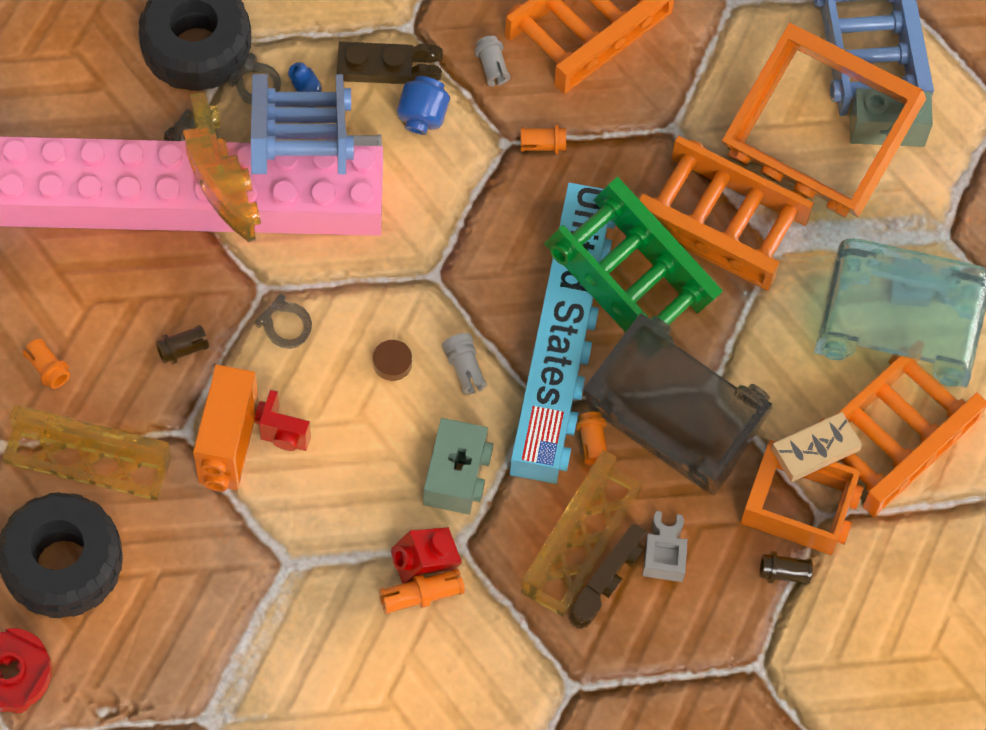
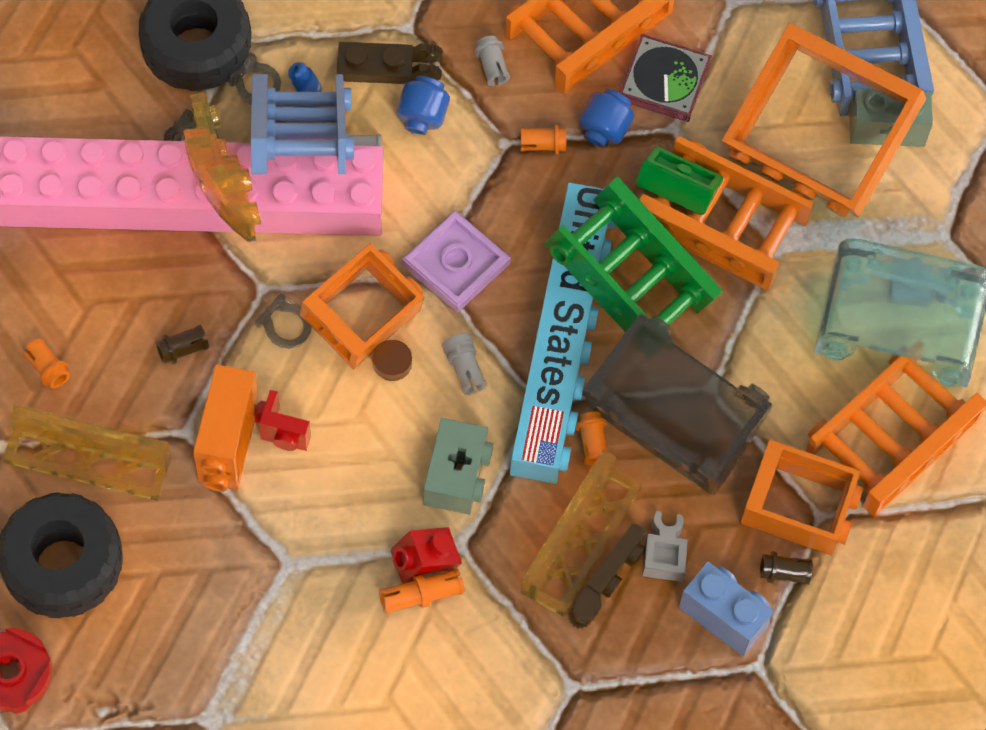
tan tile [771,412,863,482] -> none
none -> orange window [300,243,425,370]
none -> lavender tile [402,210,511,313]
none -> blue head [579,89,635,148]
none -> tile [620,34,712,122]
none -> green slope [636,146,724,215]
none -> medium blue brick [679,562,774,657]

